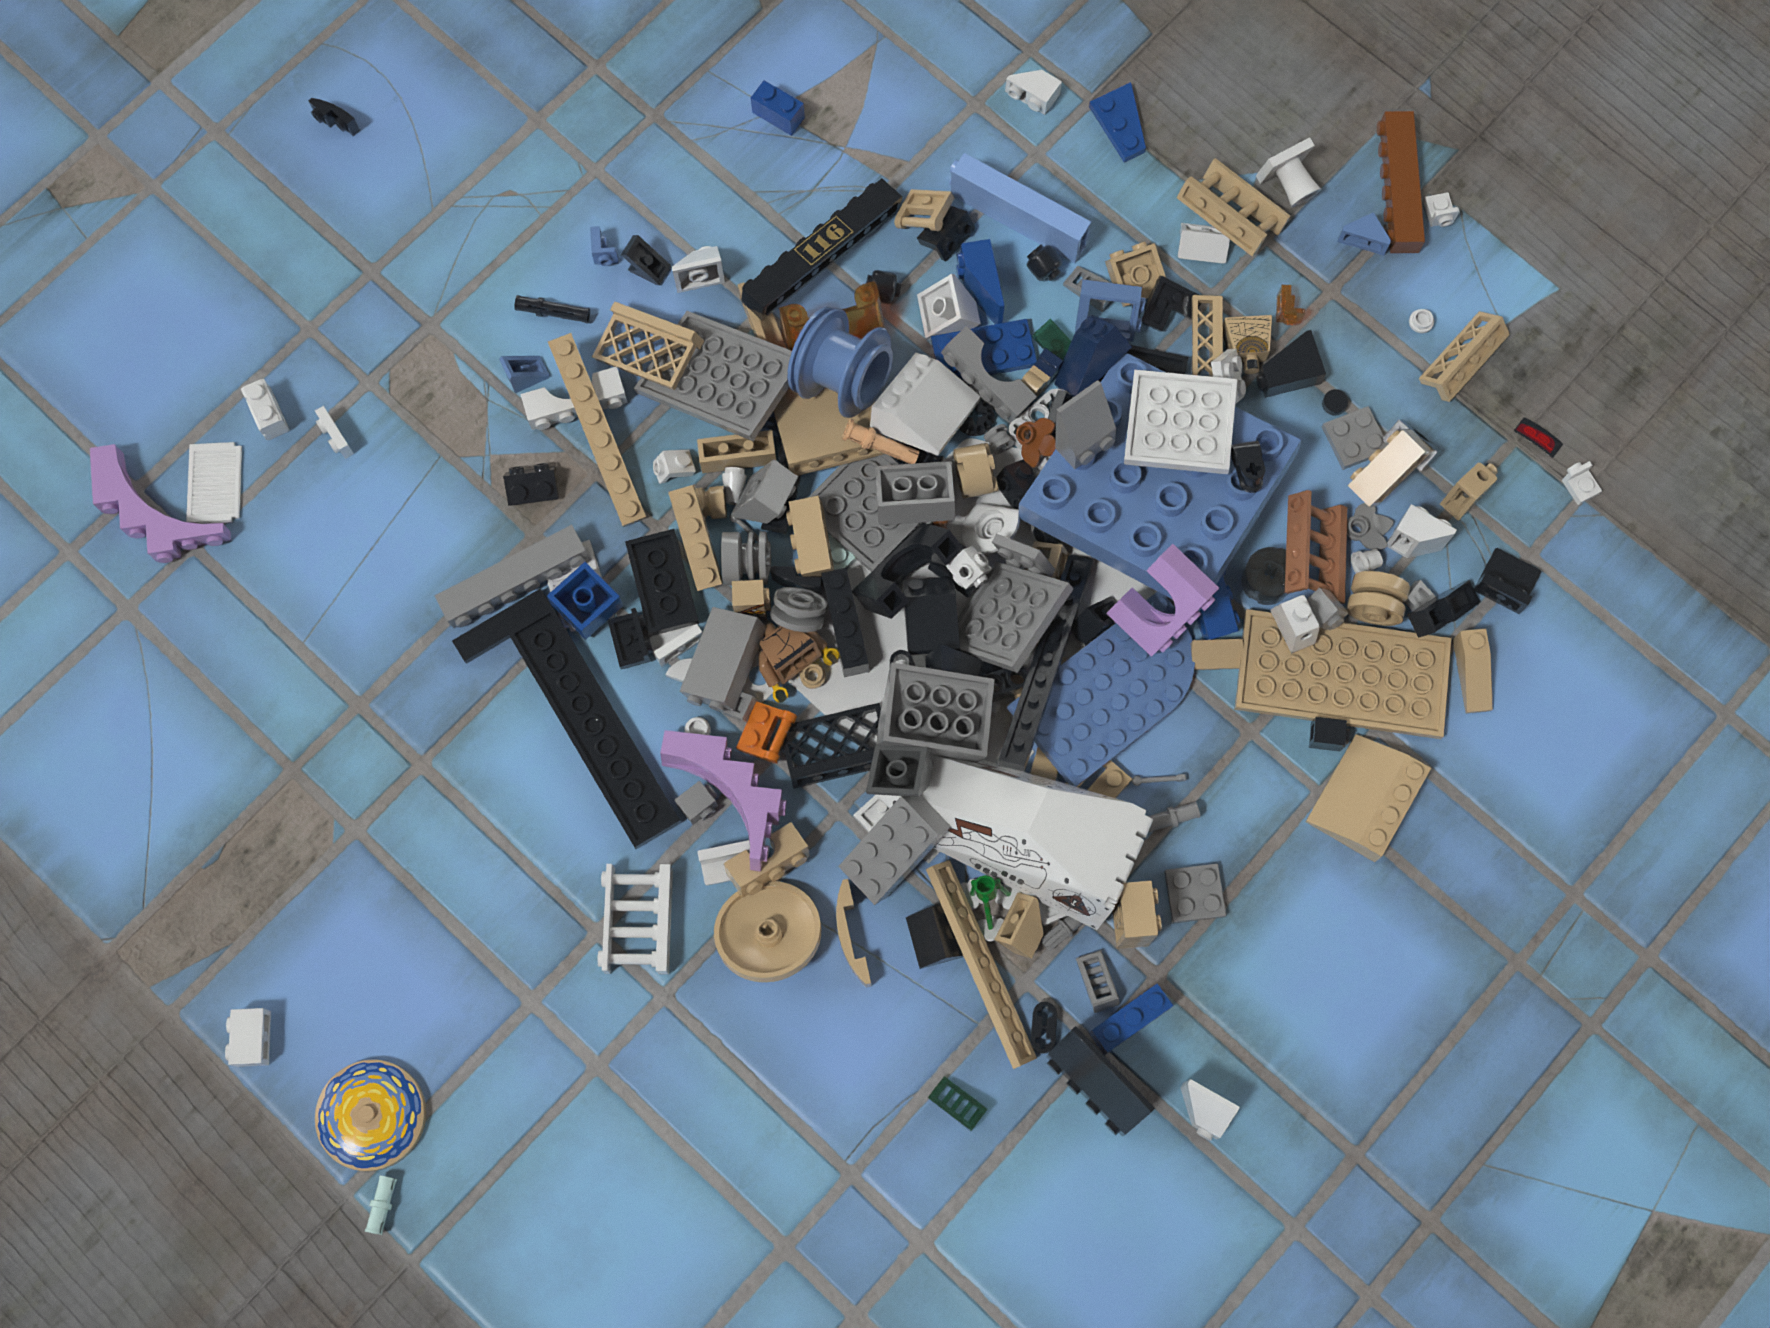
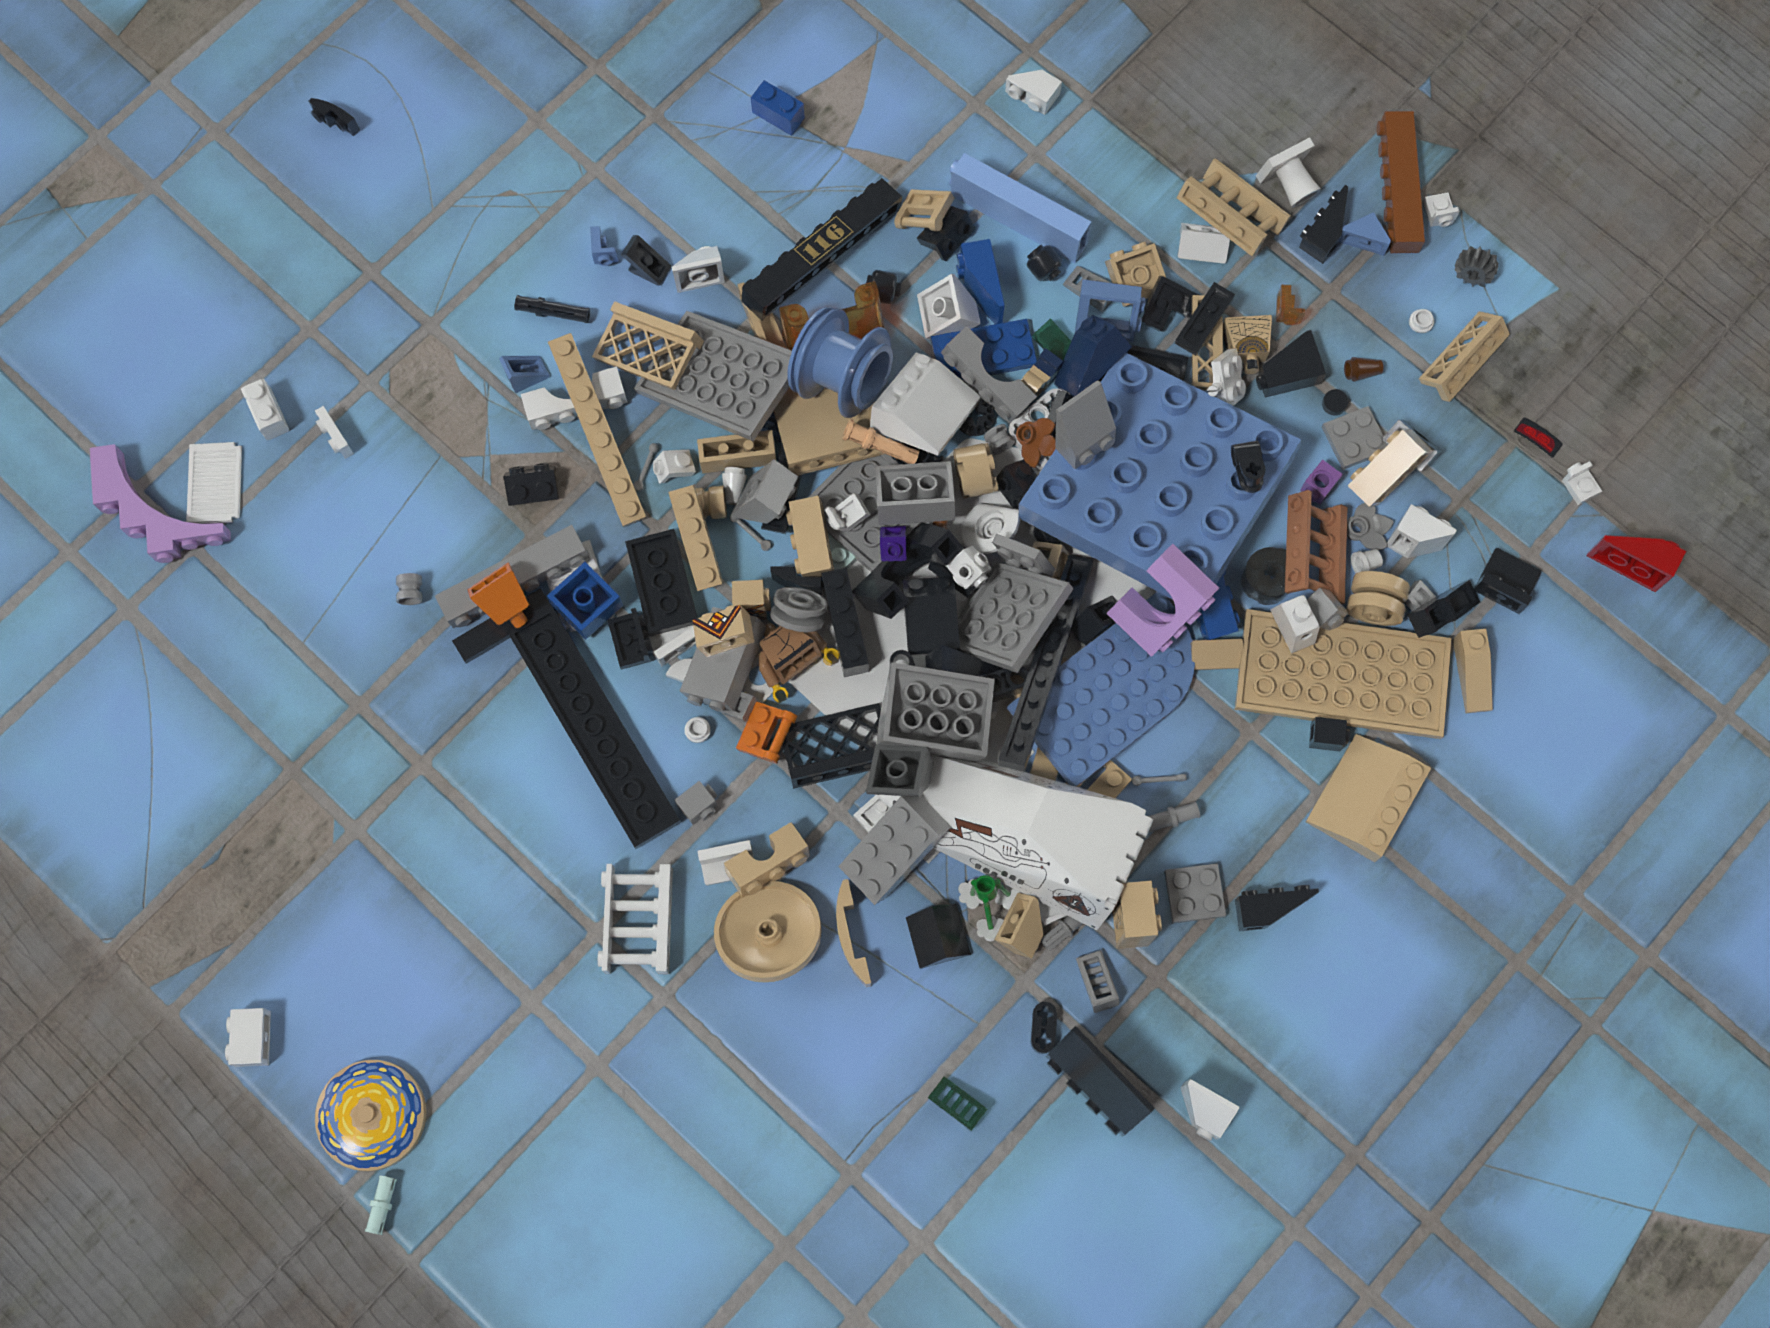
lavender arch [660,730,787,871] -> none
light grey wheel [721,531,771,585] -> none
tan plate [800,663,826,689] -> none
tan plate [926,860,1037,1069] -> none
blue wing [1089,82,1146,163] -> none
blue brick [1089,984,1173,1056] -> none
white plate [1124,370,1237,474] -> none
tan torso [1440,463,1498,521] -> none
none -> light grey wheel [396,573,422,605]
none -> orange torso [467,562,529,628]
none -> light grey hinge [633,443,659,492]
none -> tan brick [692,605,754,657]
none -> white bracket [825,493,870,532]
none -> dark purple bracket [880,526,906,561]
none -> black plate [1175,282,1235,356]
none -> black slope [1235,885,1319,932]
none -> black slope [1299,185,1348,264]
none -> medium lavender brick [1300,459,1343,505]
none -> reddish brown cone [1344,357,1384,382]
none -> dark grey gear [1455,246,1499,287]
none -> red slope [1586,535,1686,592]

